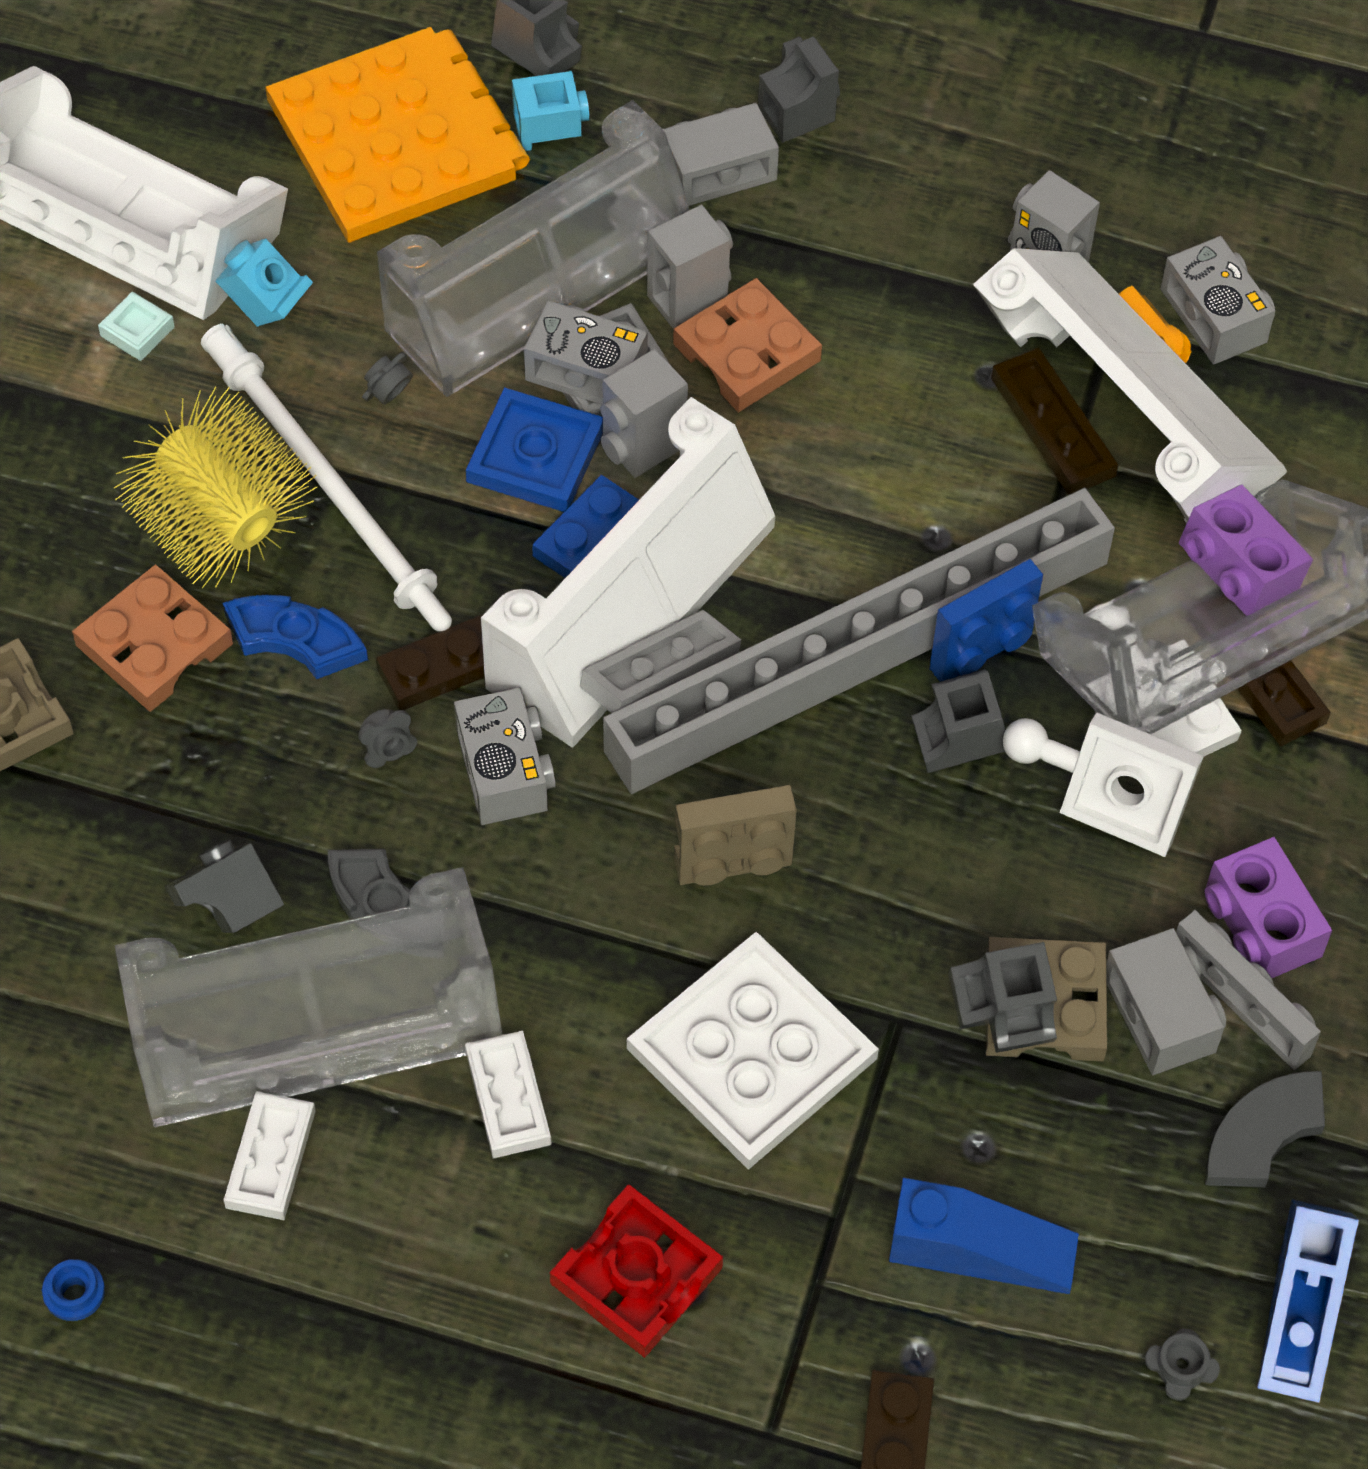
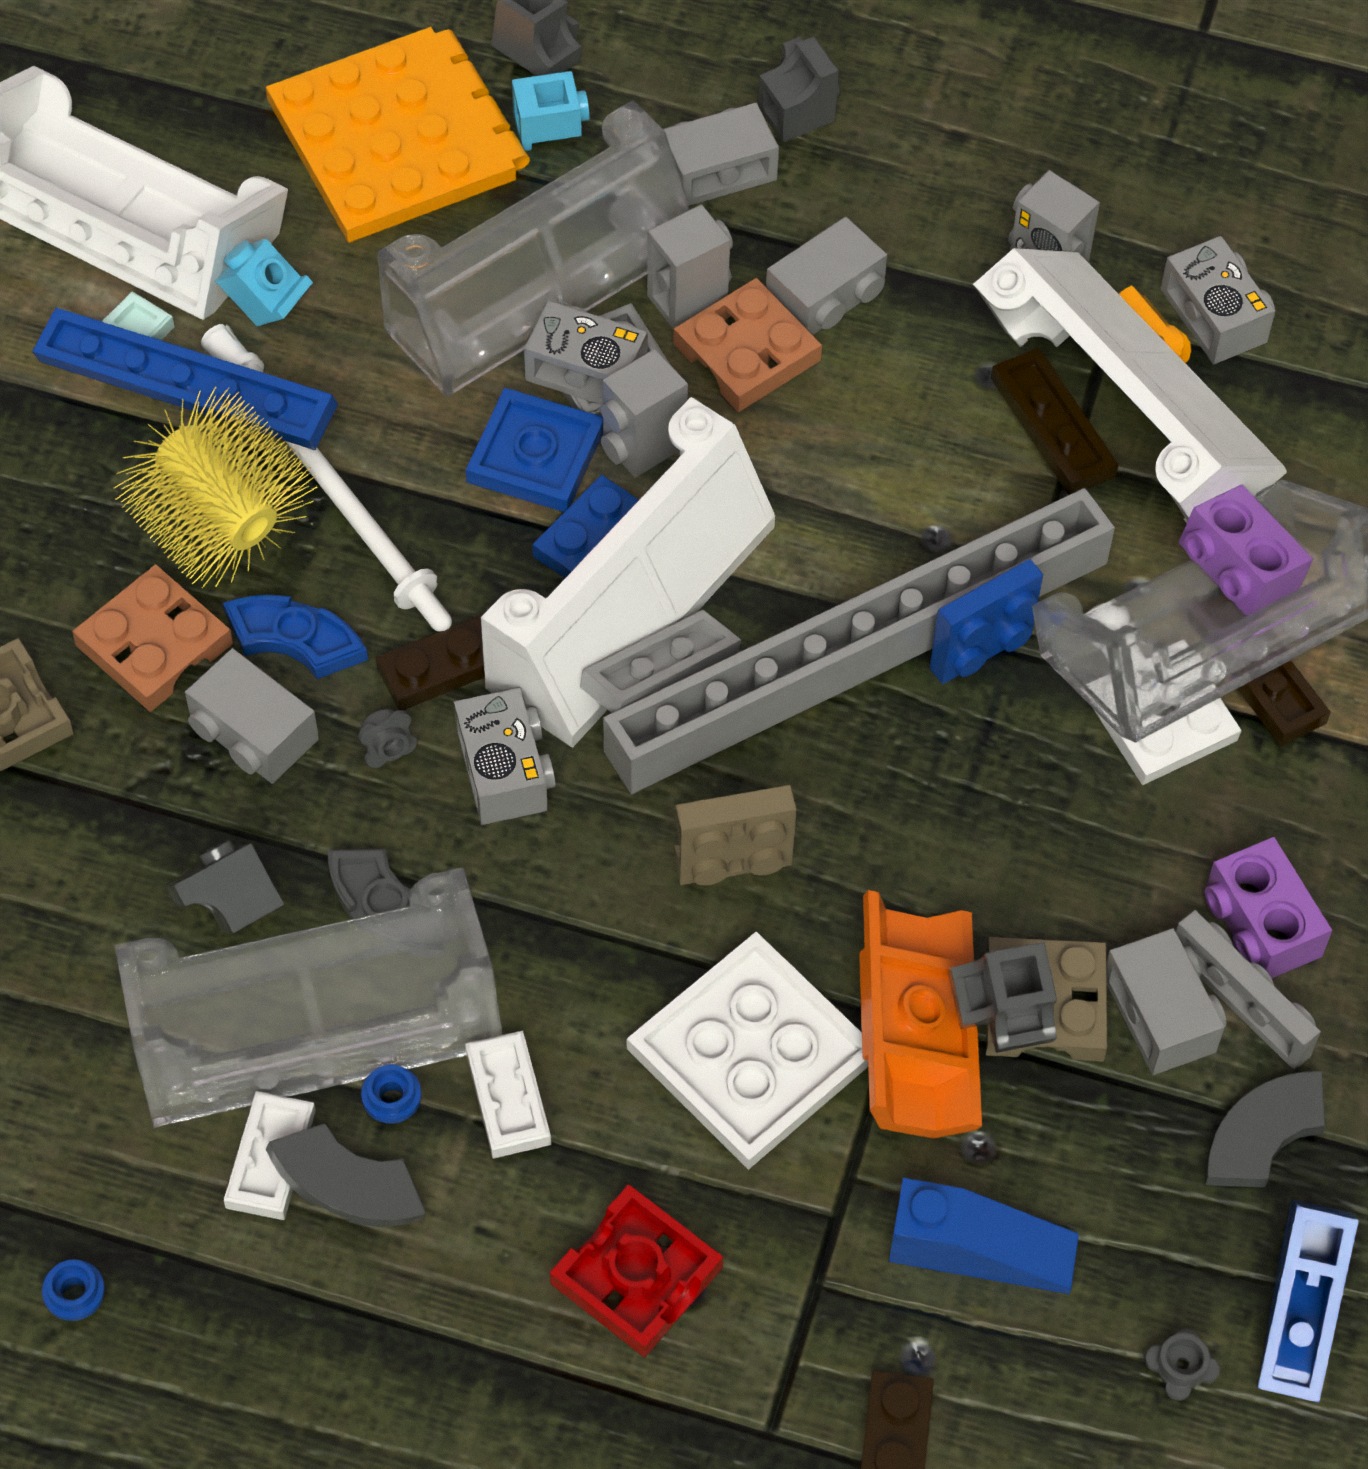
dark grey plate [362,352,413,405] -> none
dark grey brick [911,669,1005,773] -> none
white plate [1003,713,1204,857] -> none
none -> blue plate [32,307,338,450]
none -> light grey brick [185,648,319,784]
none -> dark grey tile [266,1123,426,1227]
none -> blue plate [361,1064,421,1124]
none -> light grey brick [766,216,887,335]
none -> orange piece [859,890,982,1139]

